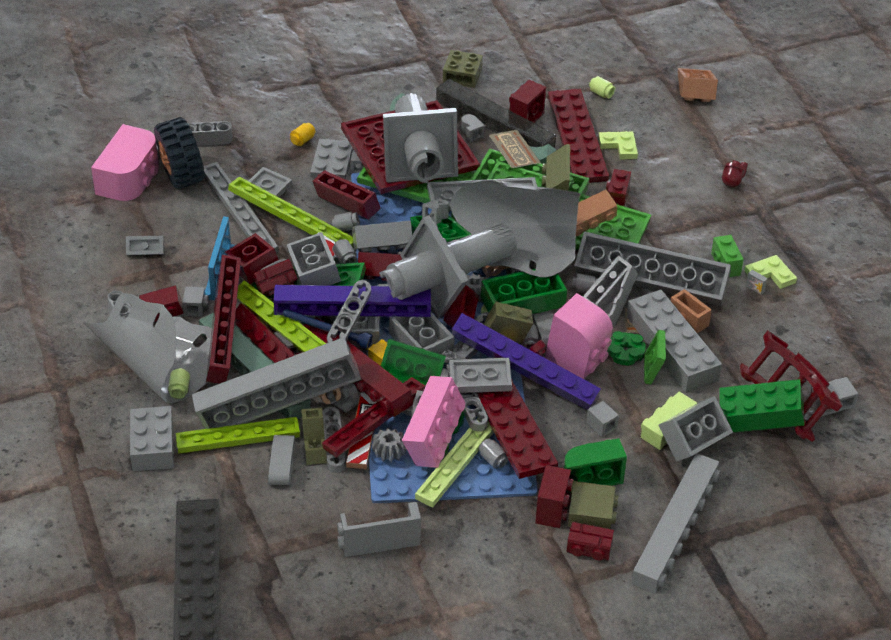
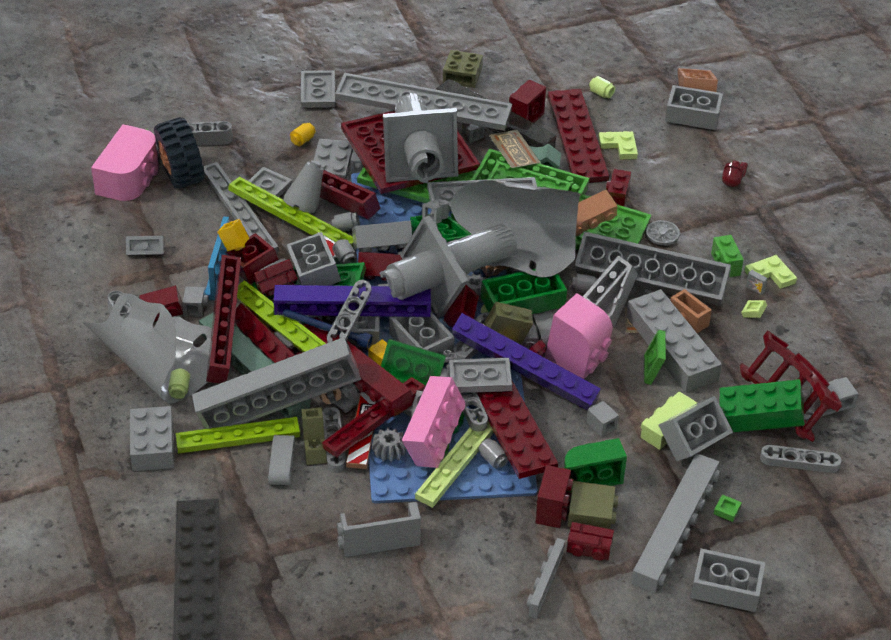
olive slope [541,144,570,191] -> none
green plate [607,331,646,366] -> none
none -> yellow brick [217,219,249,251]
none -> light grey cone [283,160,323,213]
none -> light grey plate [301,70,335,108]
none -> light grey plate [335,73,512,131]
none -> light grey plate [526,538,565,619]
none -> light grey wheel [646,220,680,245]
none -> light grey brick [665,85,723,130]
none -> light grey brick [691,548,765,612]
none -> bright green plate [714,495,742,522]
none -> yellowish green tile [742,300,767,318]
none -> light grey beam [760,445,842,473]

